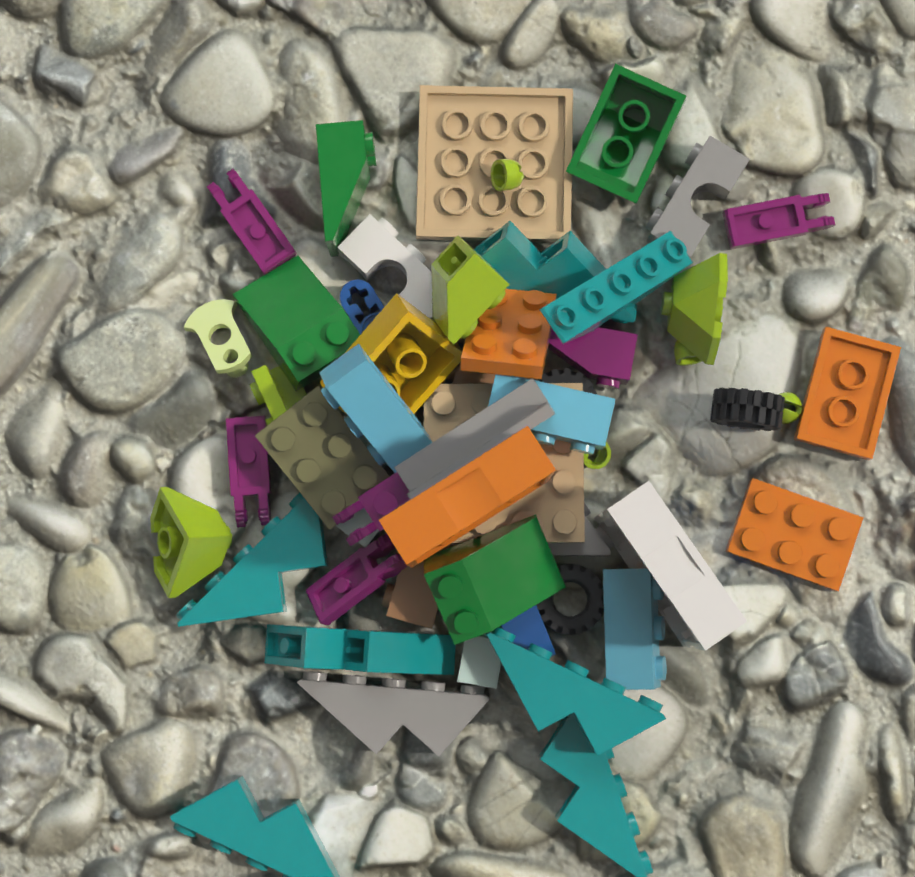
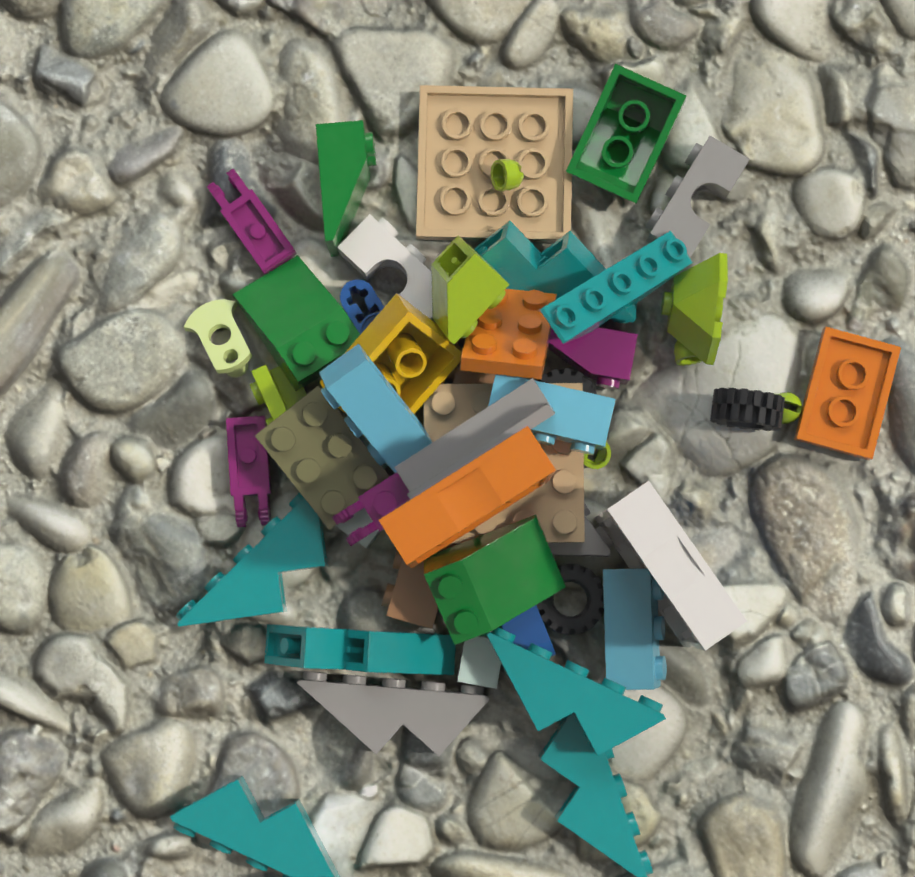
lime slope [150,487,232,598] -> none
magenta hinge [306,534,407,625] -> none
magenta hinge [722,193,836,250] -> none
orange plate [725,478,864,591] -> none

